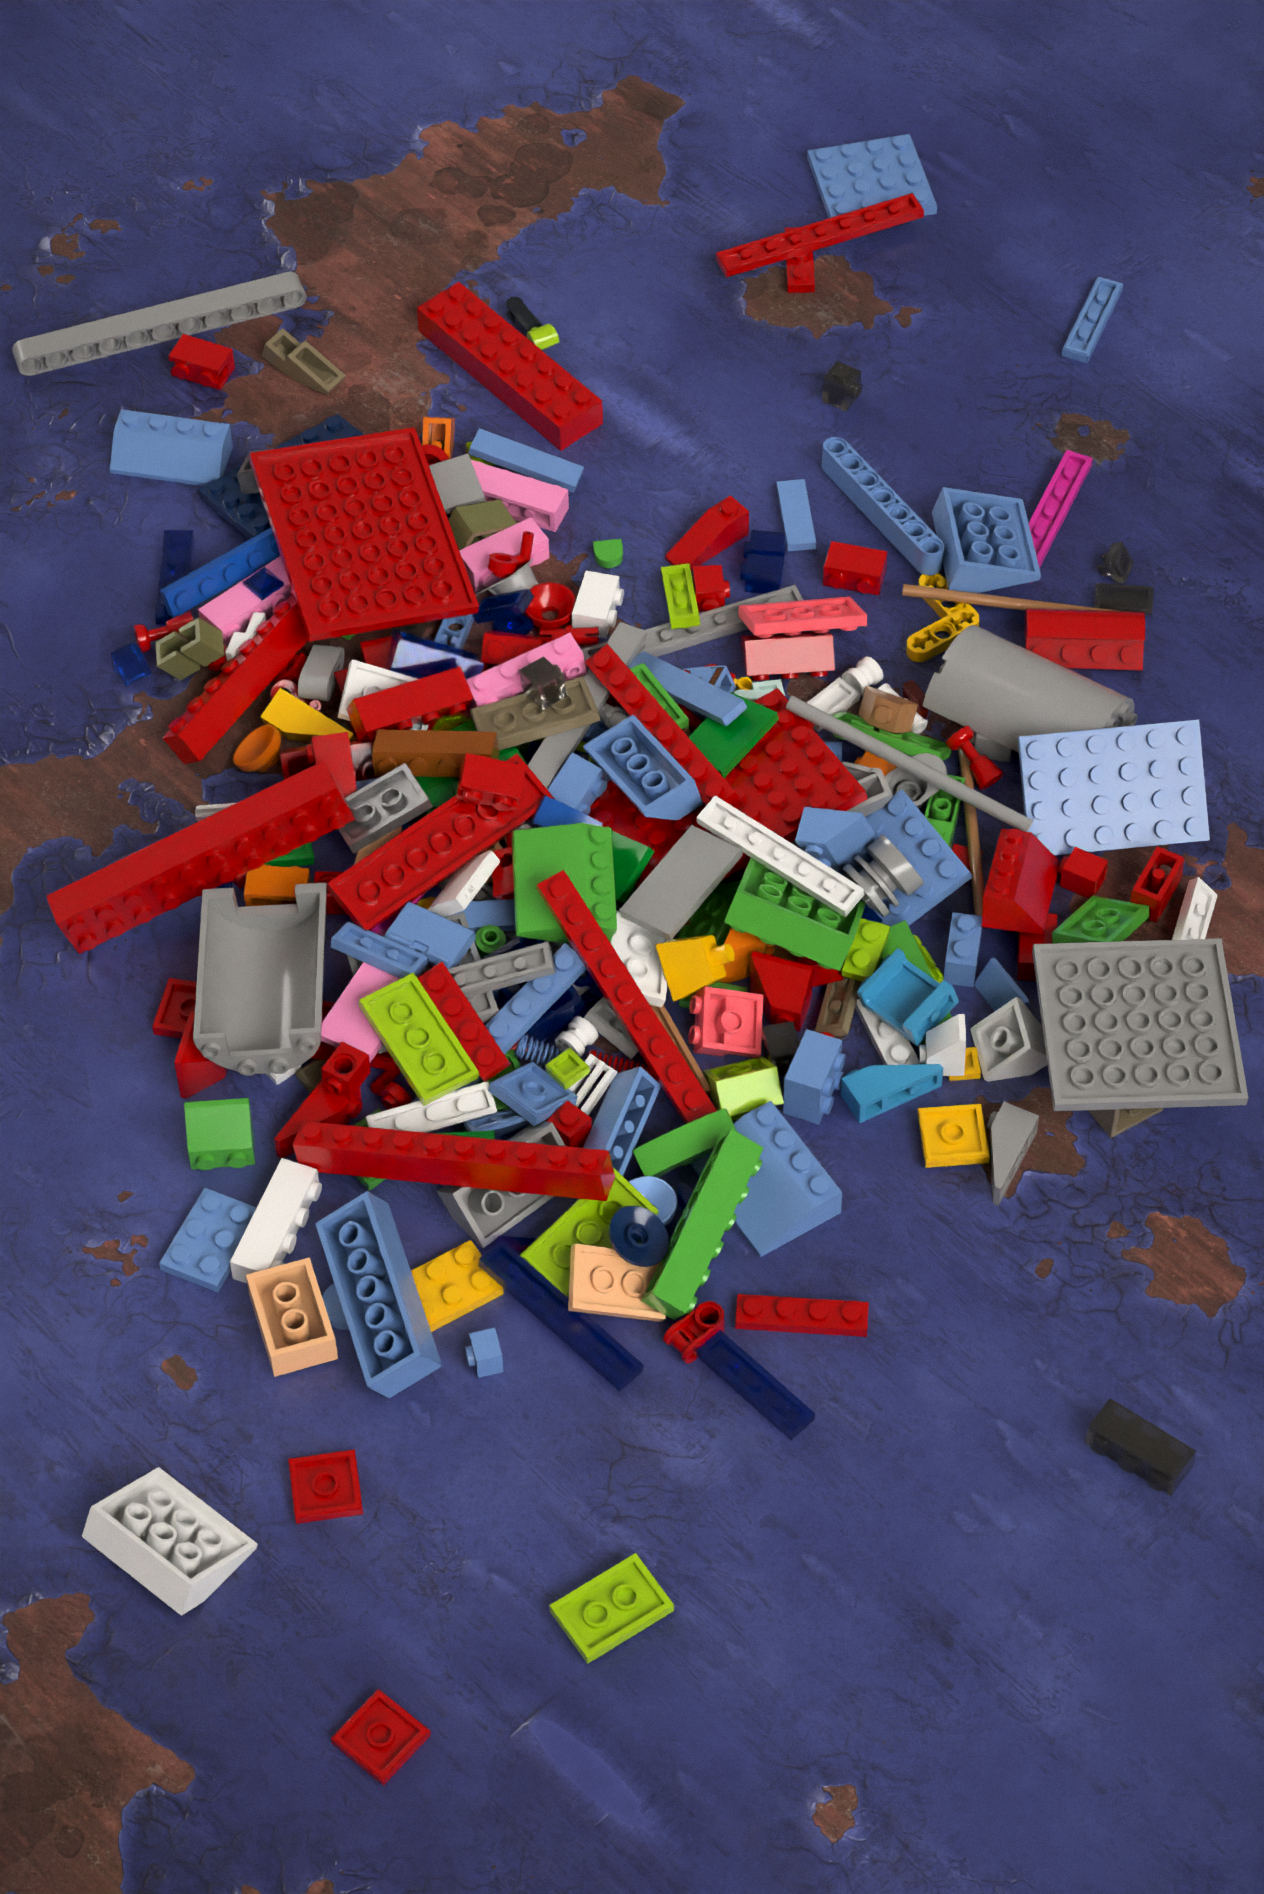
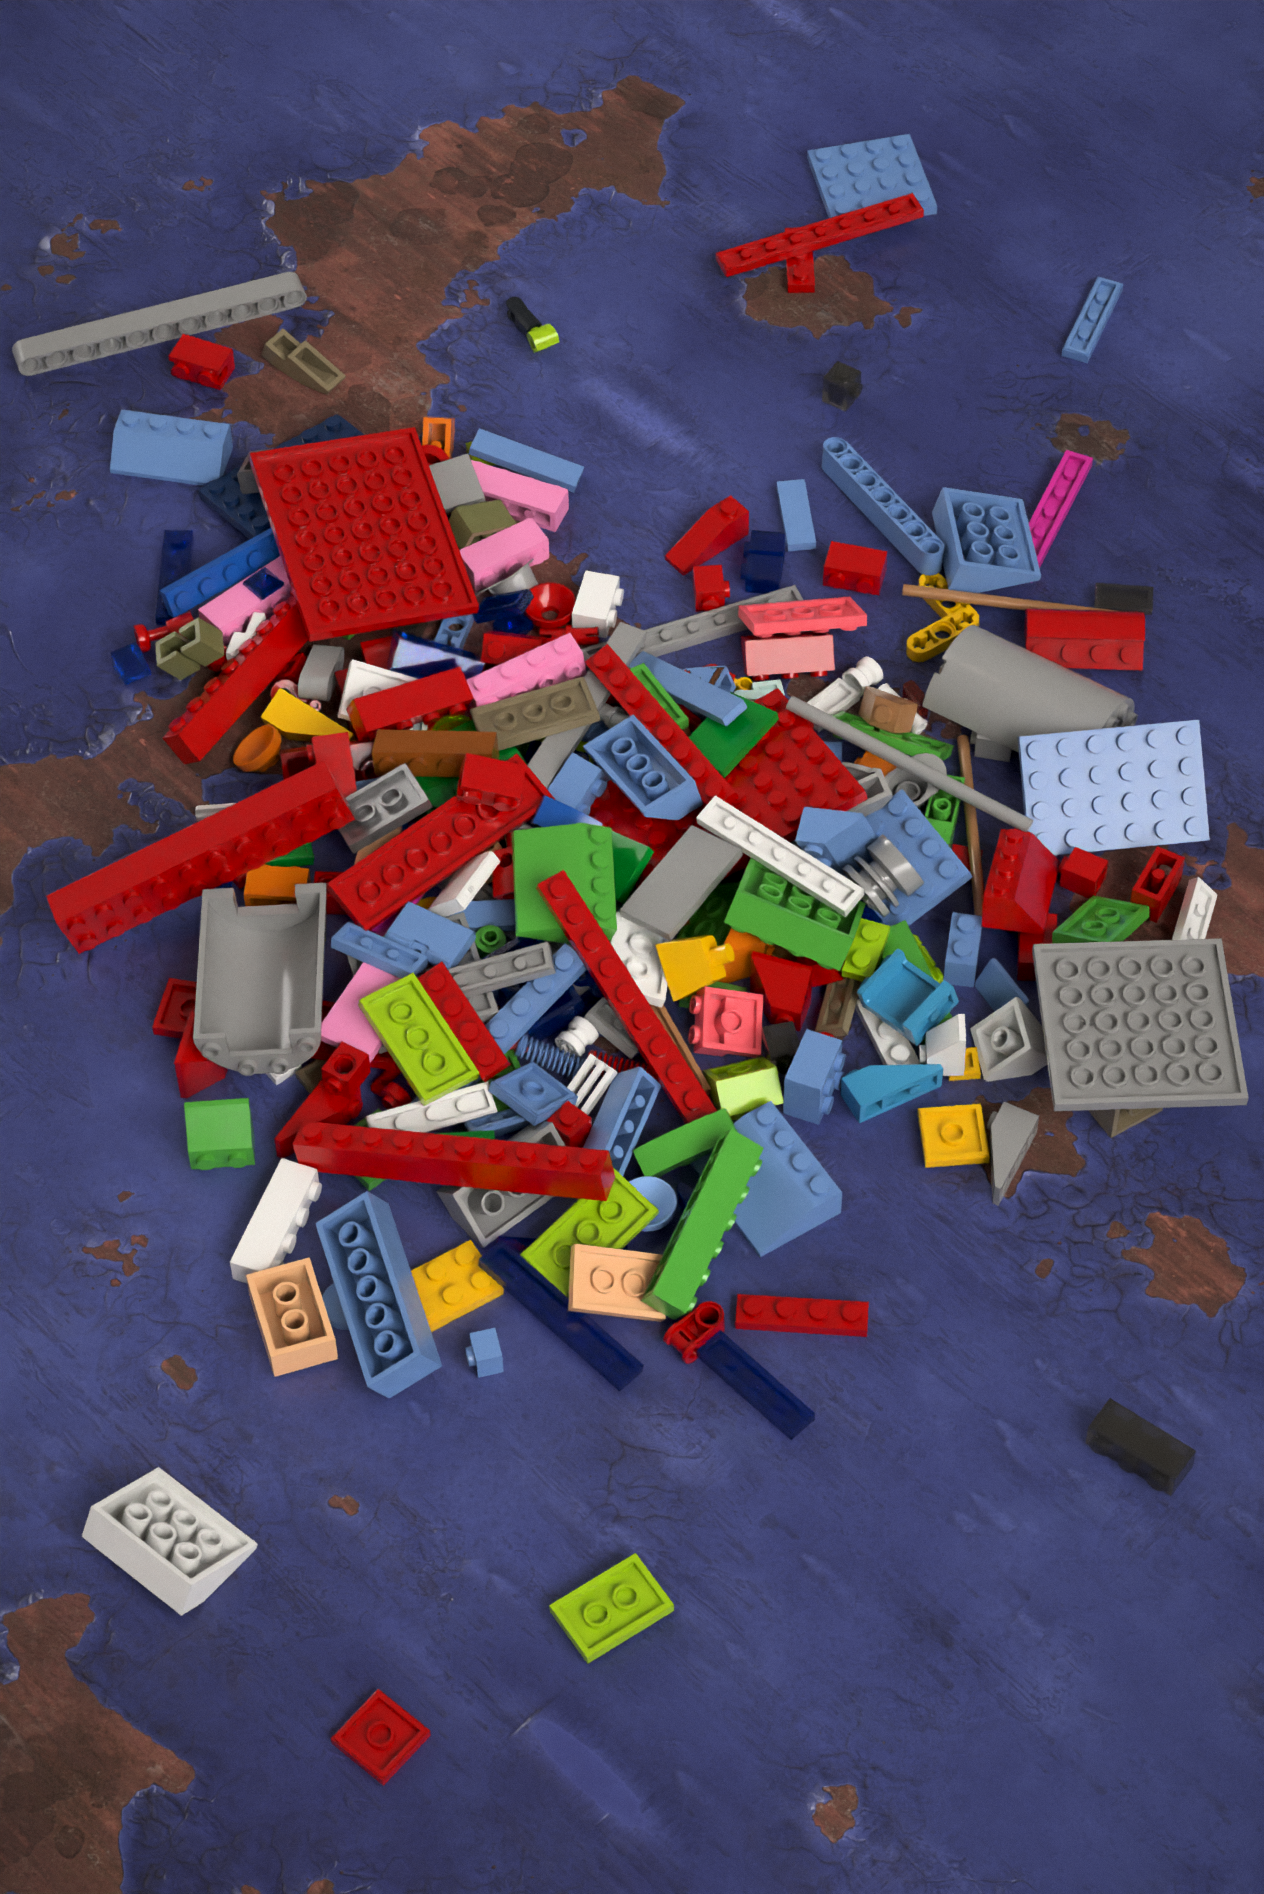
medium blue plate [159,1188,257,1293] -> none
red tile [288,1449,363,1524] -> none
red brick [417,282,603,451] -> none
red plate [487,531,534,578] -> none
clear smoke brick [519,656,567,710] -> none
lime tile [545,1048,590,1090] -> none
bright green tile [593,539,623,568] -> none
dark blue dish [608,1206,669,1267] -> none
lime plate [661,563,700,629] -> none
red piece [945,725,1005,791] -> none
clear smoke tile [1096,542,1134,584] -> none

